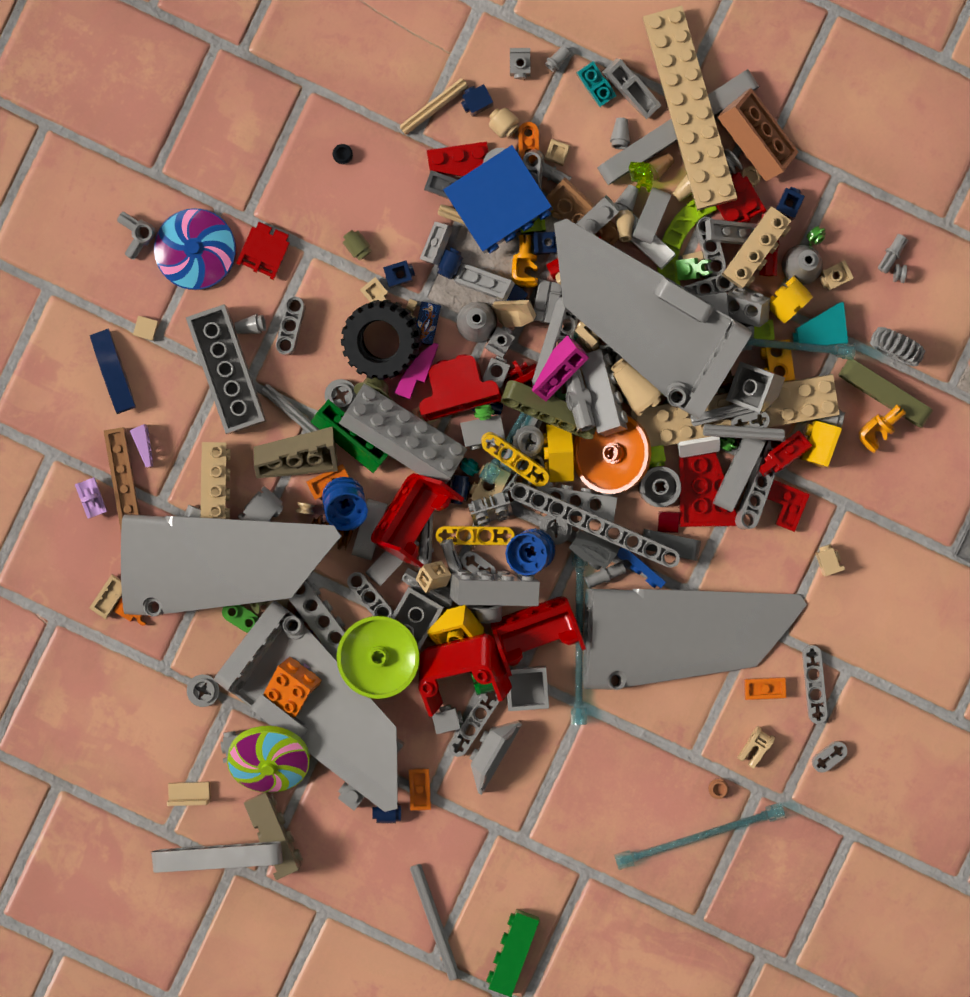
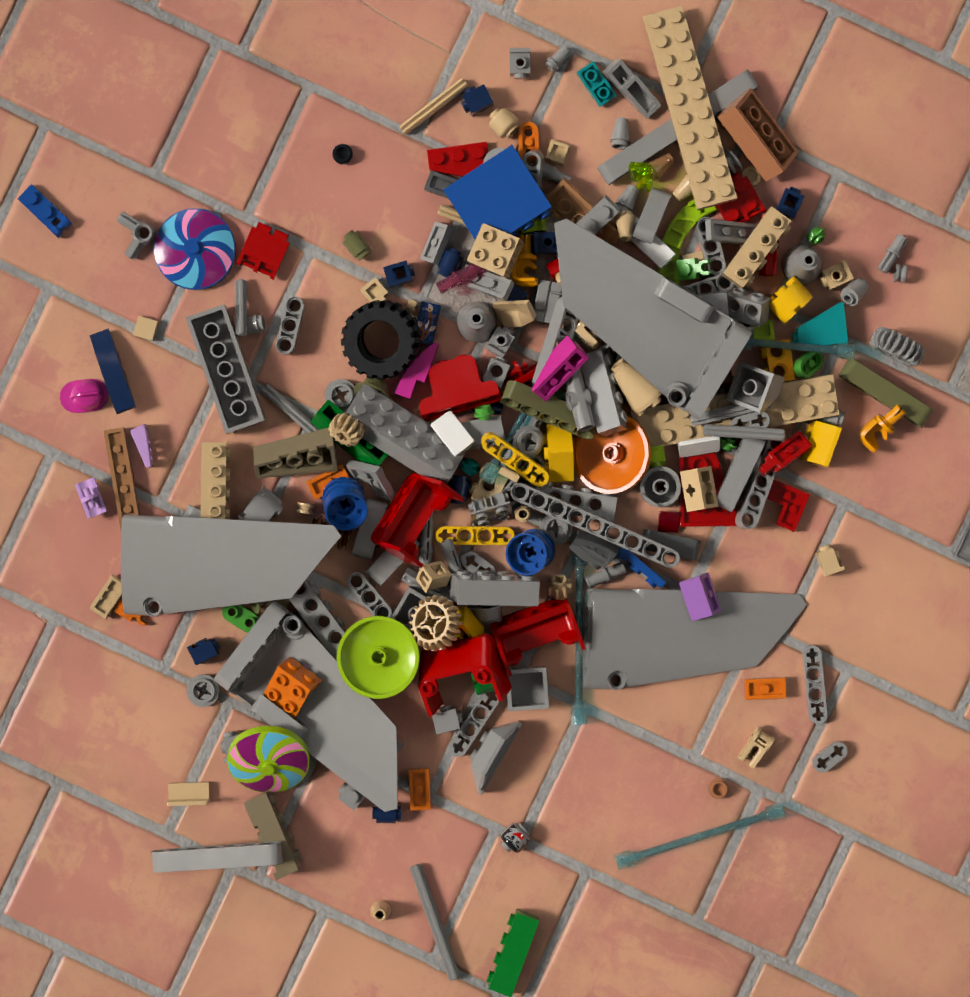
none -> blue plate [17,184,73,238]
none -> dark pink piece [60,379,109,413]
none -> dark blue brick [187,638,221,665]
none -> light grey axle [235,279,247,337]
none -> tan gear [328,412,365,447]
none -> light grey plate [346,460,396,501]
none -> tan cone [370,901,391,921]
none -> tan gear [408,595,463,651]
none -> white slope [430,411,474,456]
none -> clear pink pin [436,264,486,294]
none -> tan bracket [467,224,524,279]
none -> tan tile [499,466,520,483]
none -> head [501,823,531,853]
none -> tan pin [515,506,531,522]
none -> tan gear [547,575,573,600]
none -> medium lavender panel [679,572,722,621]
none -> tan brick [680,466,718,512]
none -> bright green plate [793,349,824,379]
none -> light grey brick [841,278,869,306]

